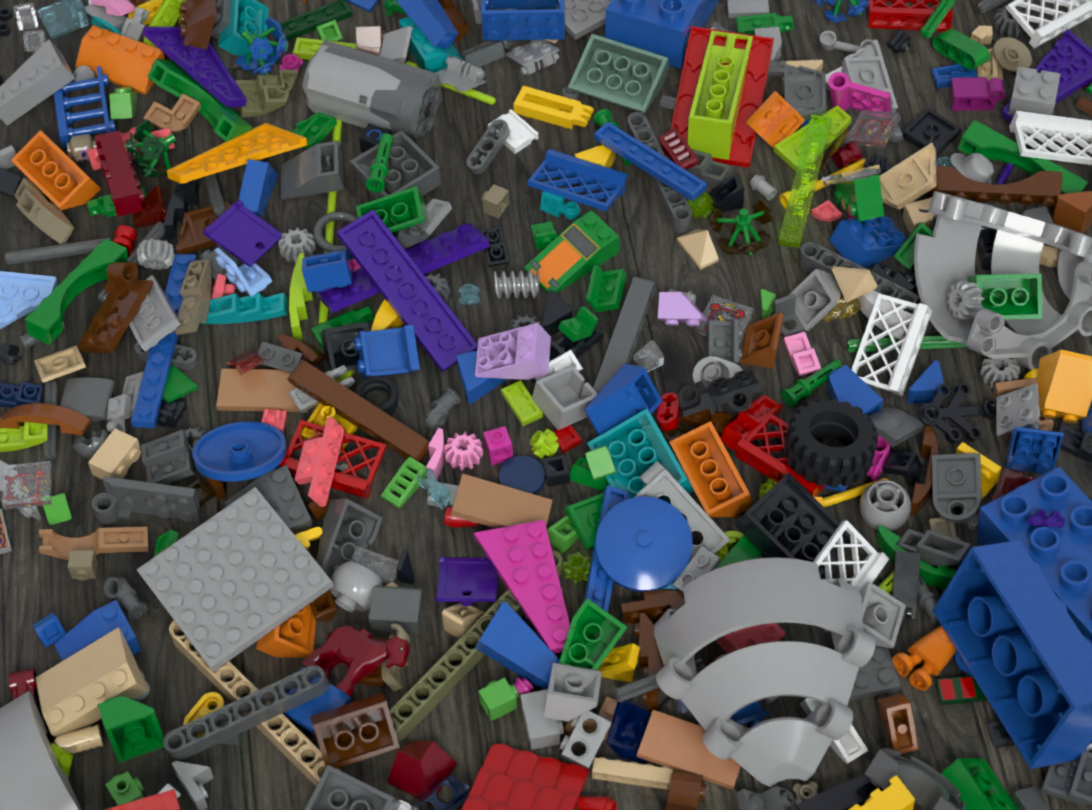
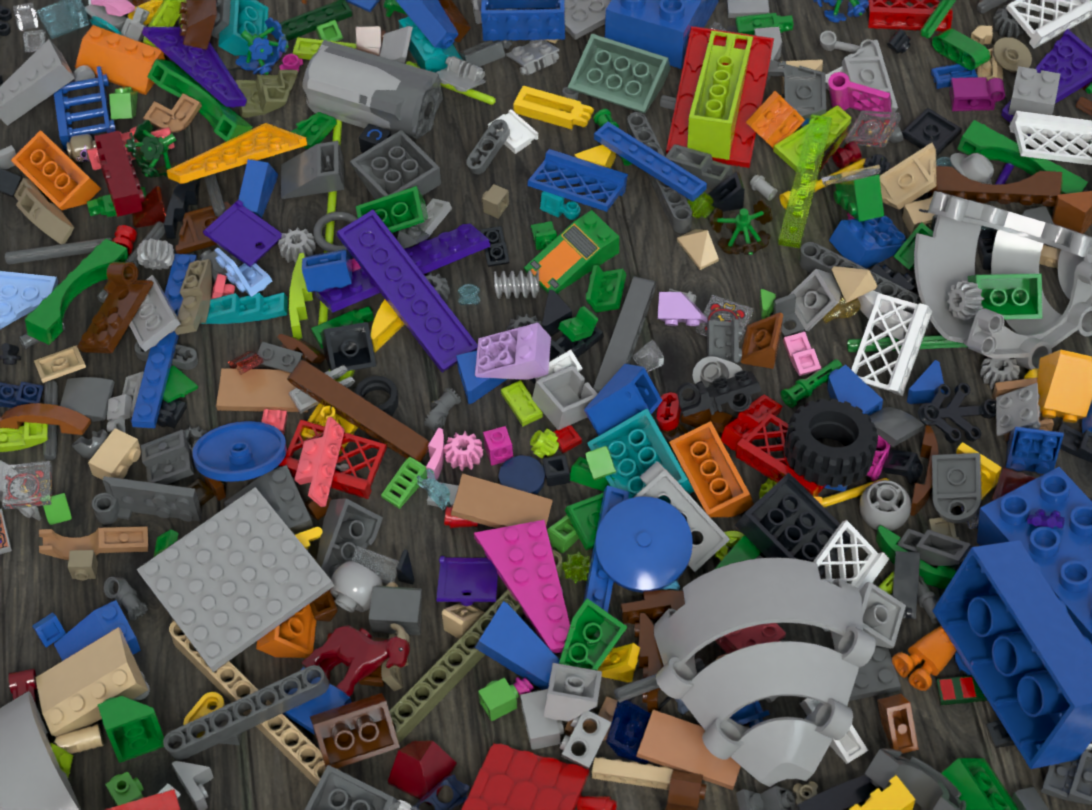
blue panel [354,325,420,379] -> none
green pin [366,133,394,192] -> none
dark red slope [658,128,700,170] -> none
light grey bracket [673,546,720,592] -> none
coral tile [811,200,842,221] -> none

